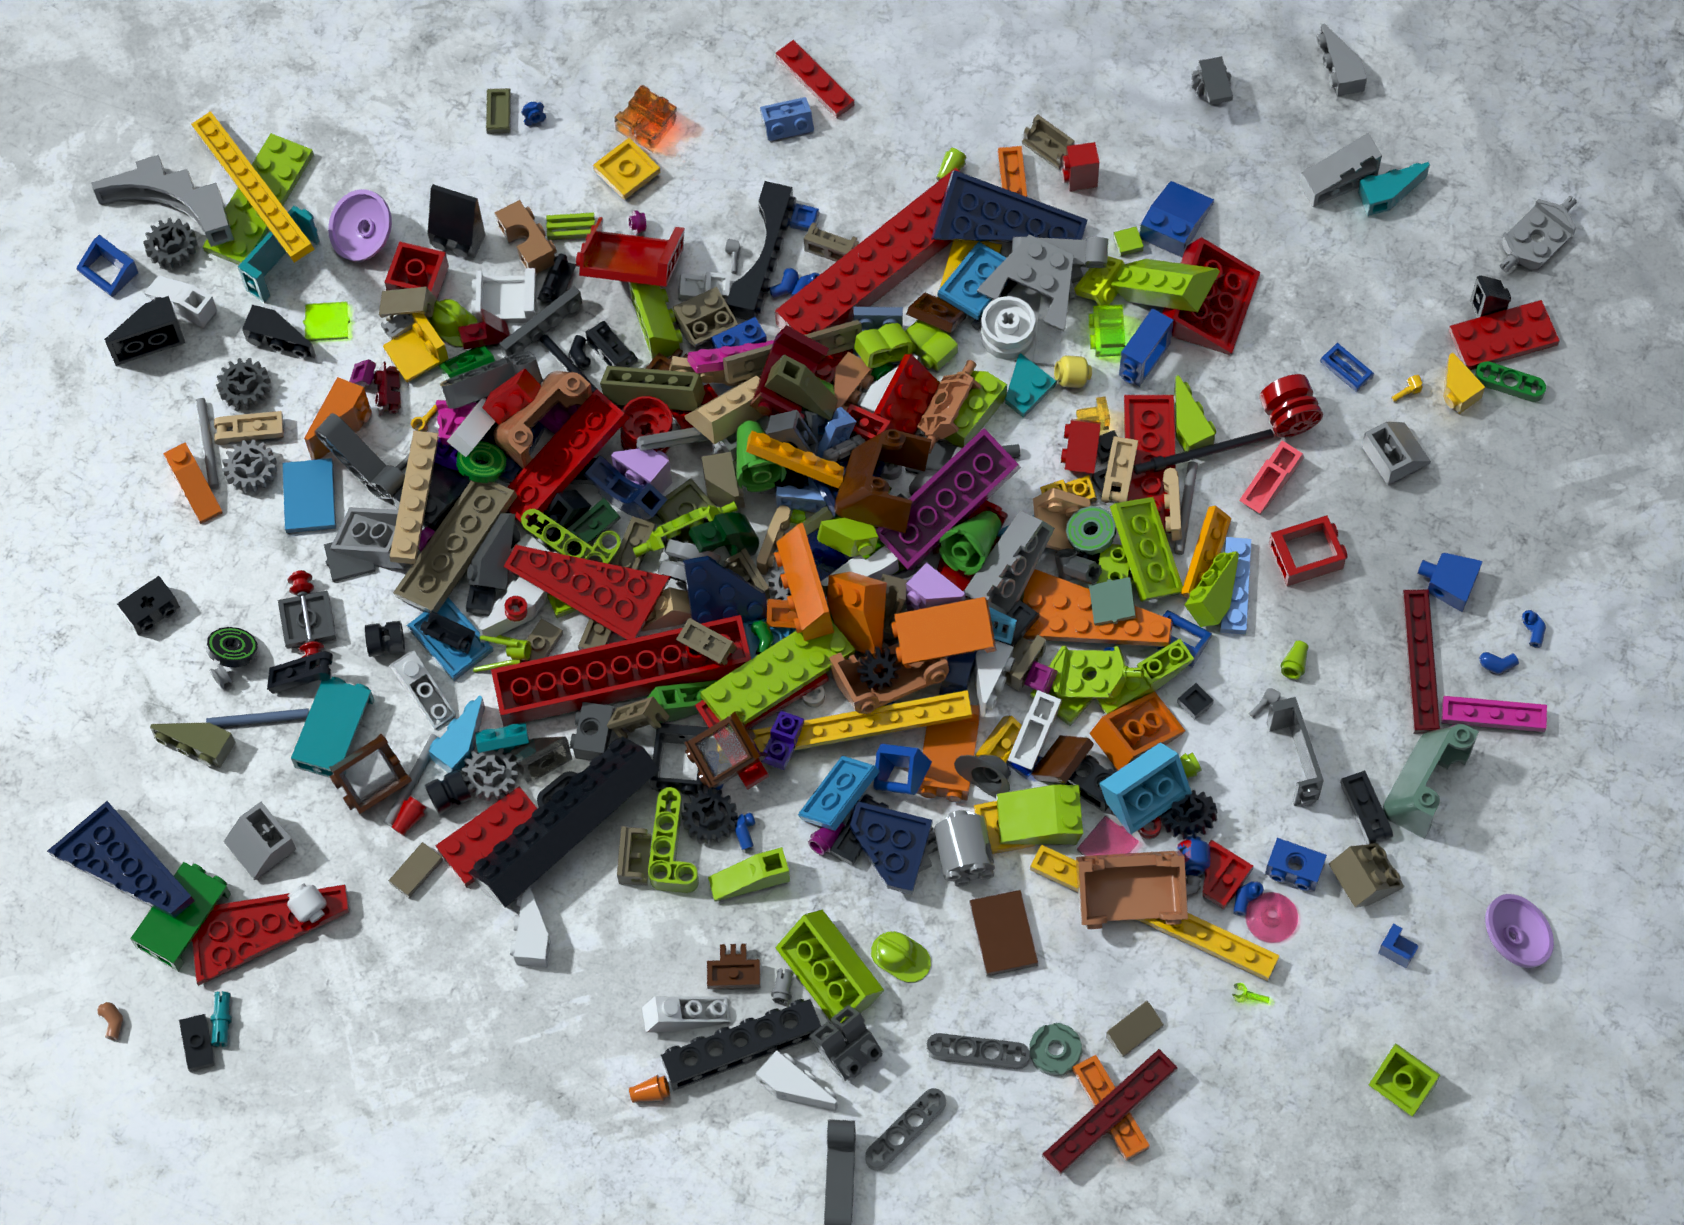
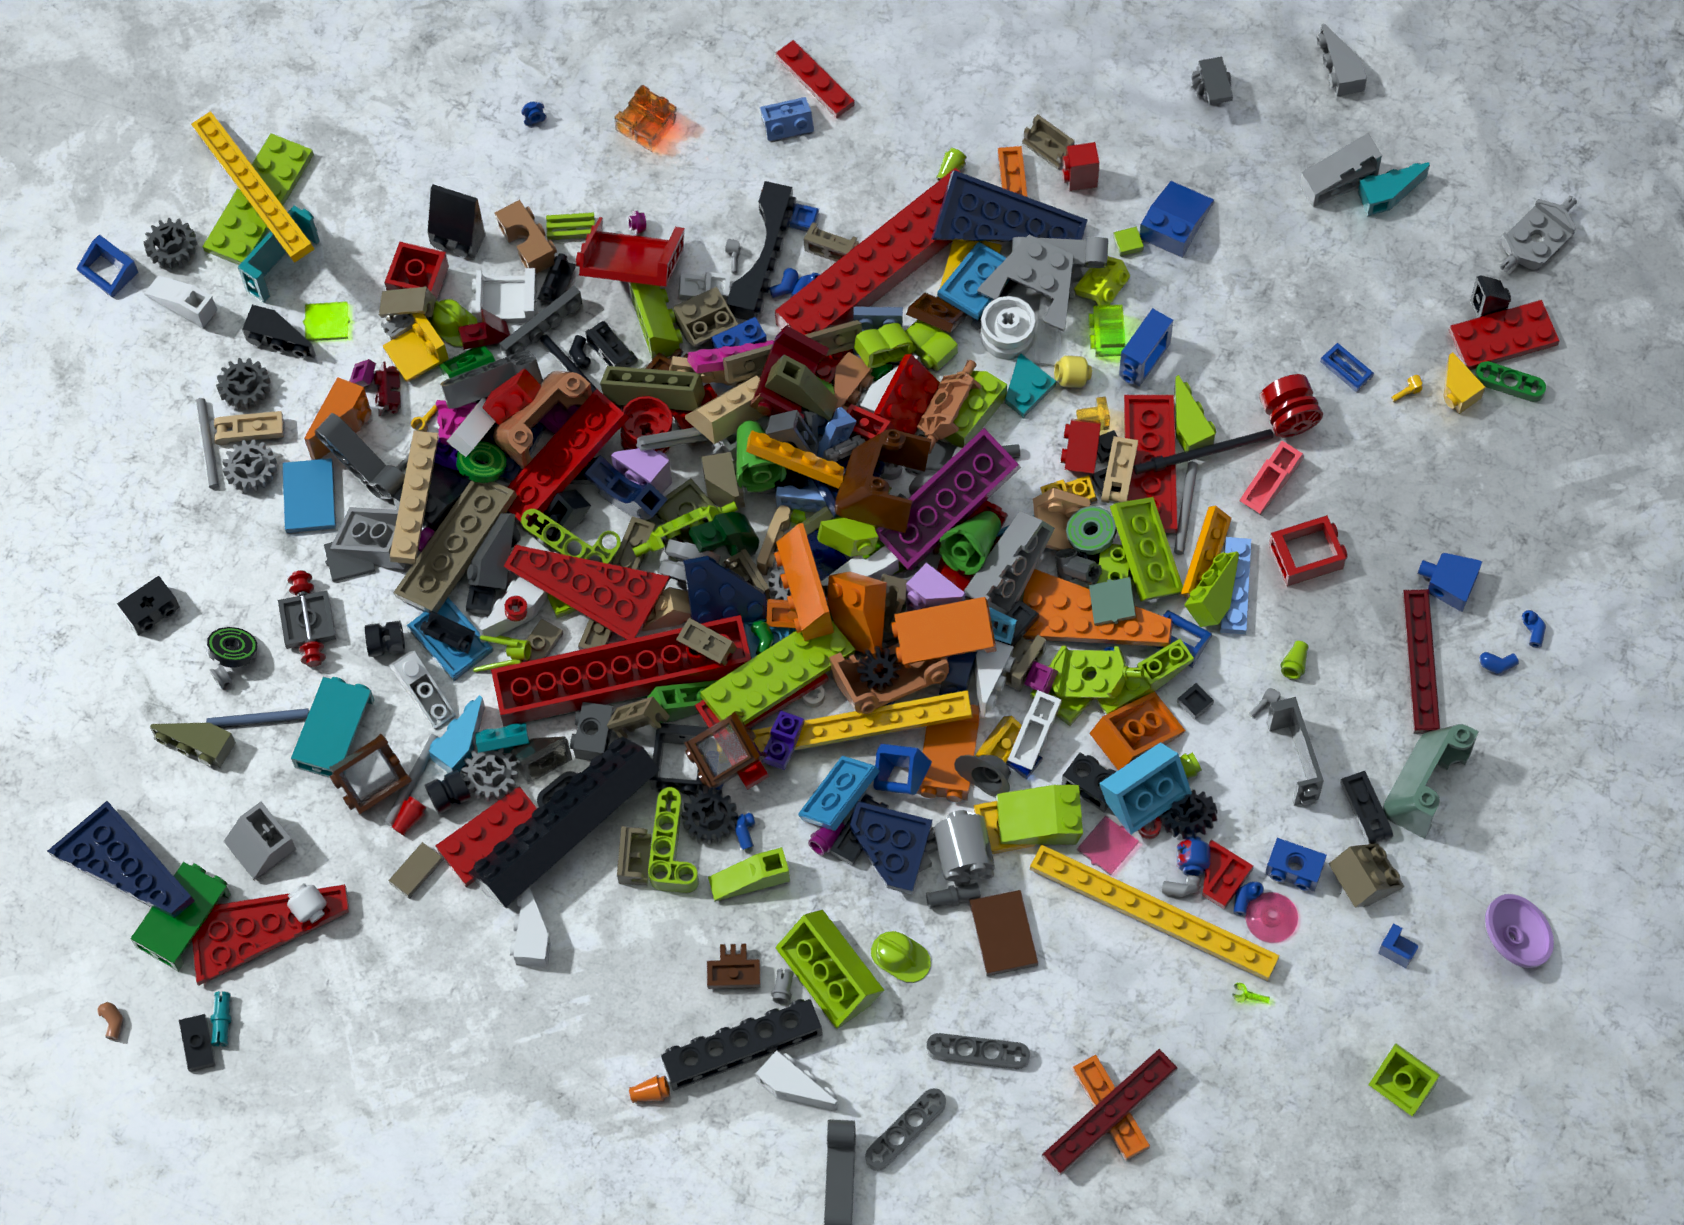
light grey arch [91,155,234,247] -> none
black slope [105,296,186,366] -> none
orange slope [163,442,223,524] -> none
black plate [267,651,333,694] -> none
lavender dish [328,189,392,261] -> none
olive tile [486,88,511,134] -> none
dark green hinge [553,498,621,556] -> none
yellow plate [593,138,661,200] -> none
white slope [642,996,730,1033] -> none
dark grey hips [809,1005,883,1081] -> none
sand green tile [1029,1023,1082,1076] -> none
reddish brown tile [1031,735,1094,783] -> none
nougat windscreen [1076,851,1188,929] -> none
dark tan slope [1106,1001,1164,1057] -> none
lime slope [1111,259,1220,312] -> none
red slope [1162,237,1261,355] -> none
tan hinge [1163,467,1182,541] -> none
light grey slope [1362,422,1431,485] -> none
dark pink plate [1441,696,1547,732] -> none
none -> dark grey pin [926,882,981,909]

